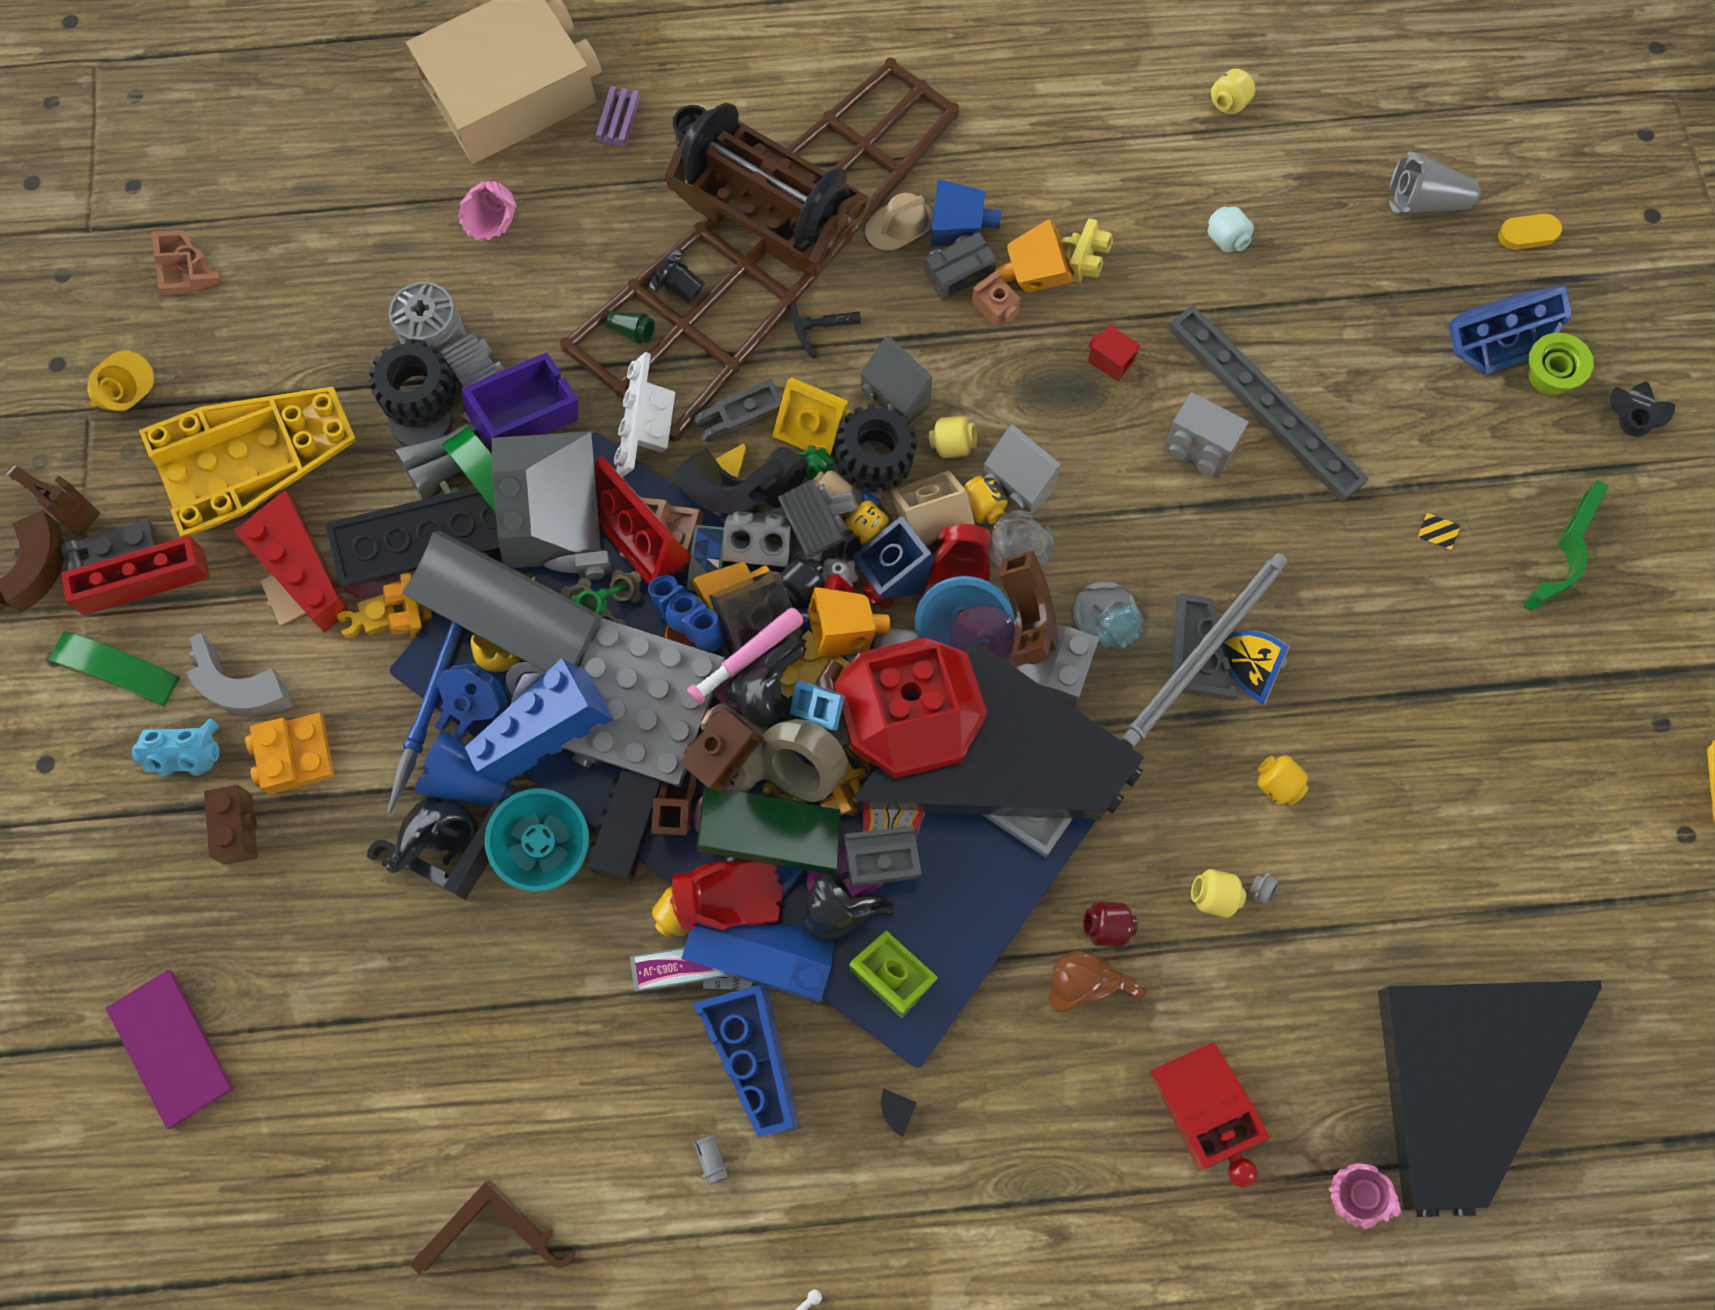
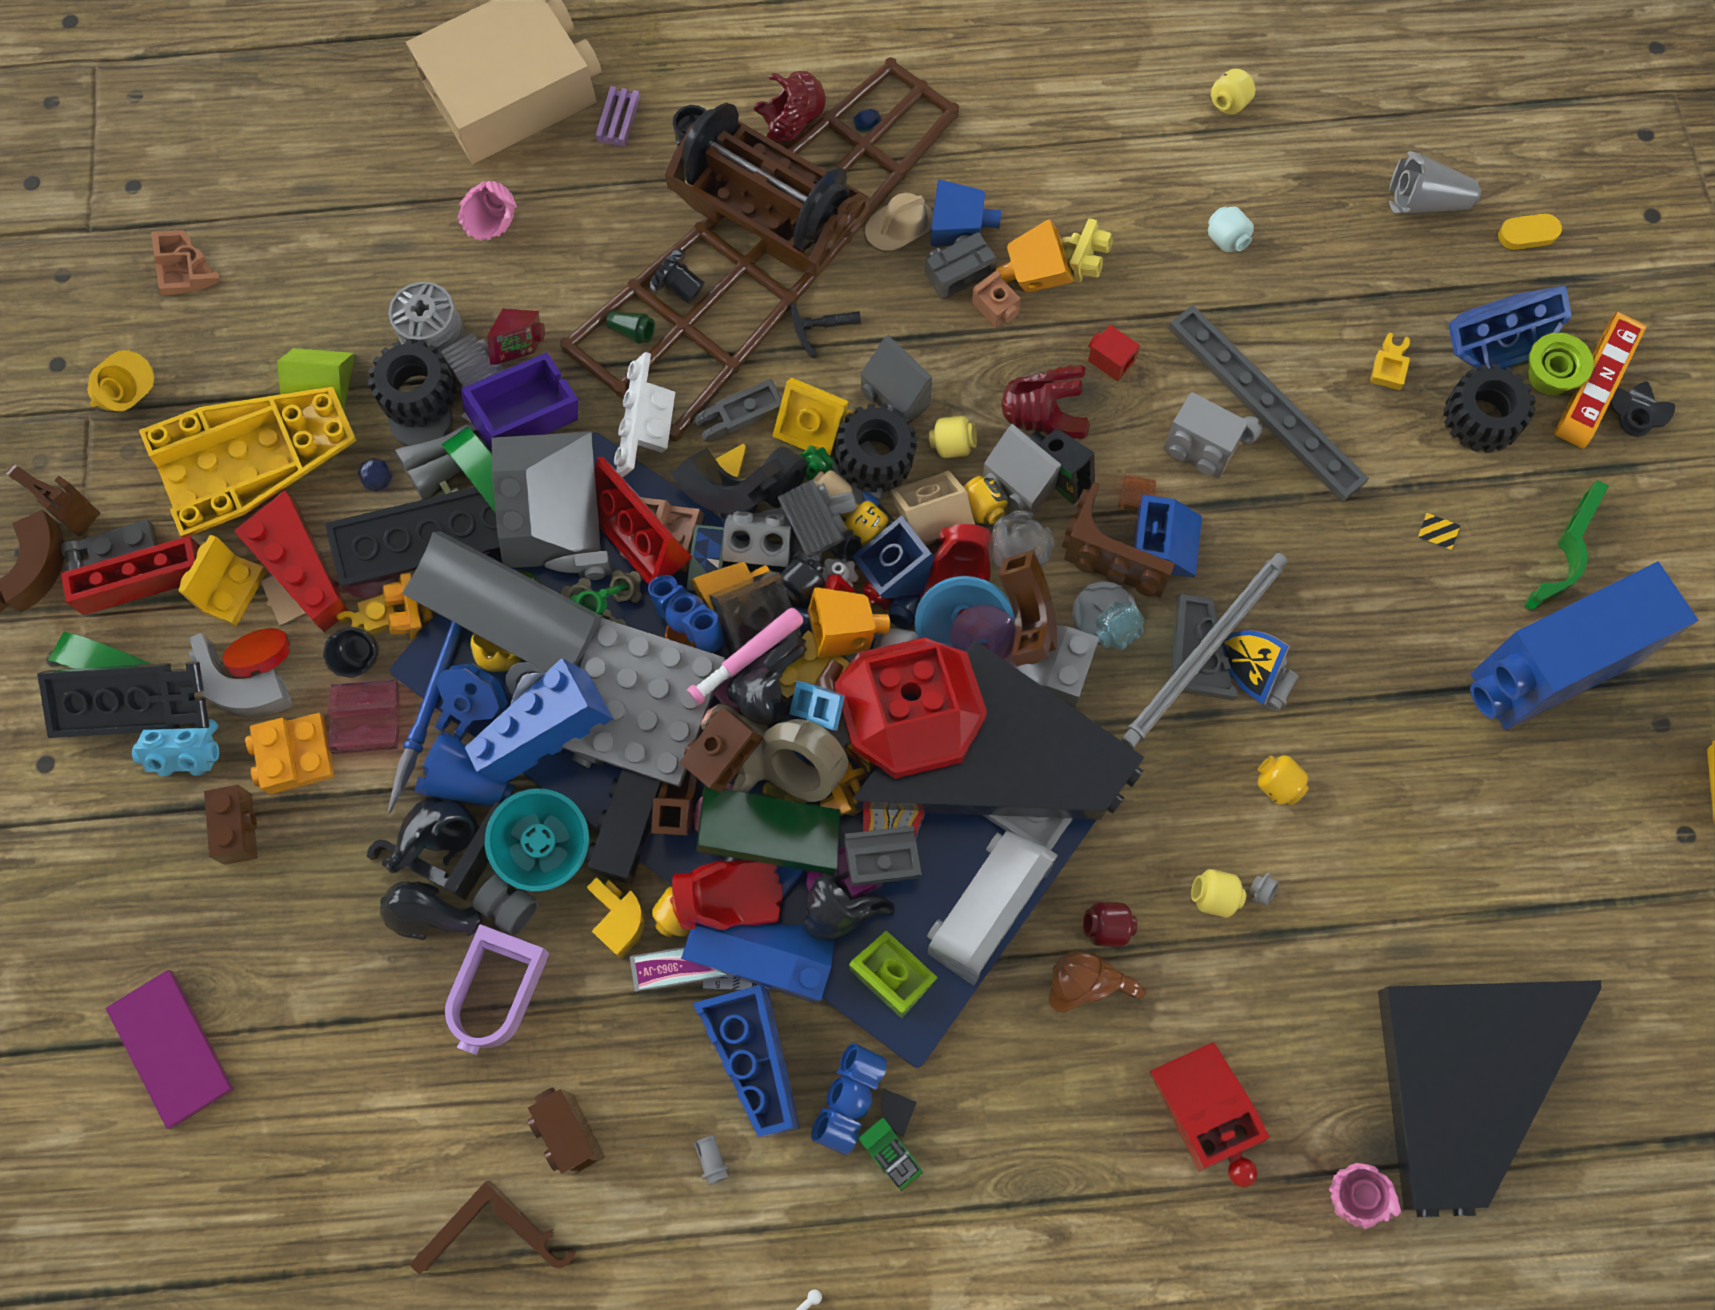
none -> black hinge [37,661,209,738]
none -> yellow bracket [179,535,267,627]
none -> red tile [222,628,291,677]
none -> lime slope [277,348,355,410]
none -> black hair [323,626,379,677]
none -> clear pink slope [328,679,400,754]
none -> clear blue tile [358,458,392,491]
none -> black piece [380,881,482,940]
none -> lavender window [445,924,550,1055]
none -> dark grey wheel [472,874,539,936]
none -> dark red slope [487,308,545,365]
none -> reddish brown brick [528,1087,605,1176]
none -> yellow brick [587,878,645,959]
none -> dark red hair [753,71,826,143]
none -> blue piece [811,1043,887,1155]
none -> tile [853,109,882,132]
none -> leg [858,1117,923,1192]
none -> dark blue cone [888,594,921,629]
none -> light grey windscreen [927,831,1058,986]
none -> dark red hair [1001,364,1090,439]
none -> black torso [1029,429,1095,505]
none -> reddish brown bracket [1062,482,1175,597]
none -> clear orange tile [1118,474,1156,511]
none -> blue slope [1133,495,1202,578]
none -> light grey hinge [1240,416,1262,444]
none -> light grey pin [1264,667,1299,711]
none -> yellow plate [1370,333,1410,390]
none -> black tyre [1443,364,1536,453]
none -> blue brick [1470,561,1699,731]
none -> beam [1553,311,1647,449]

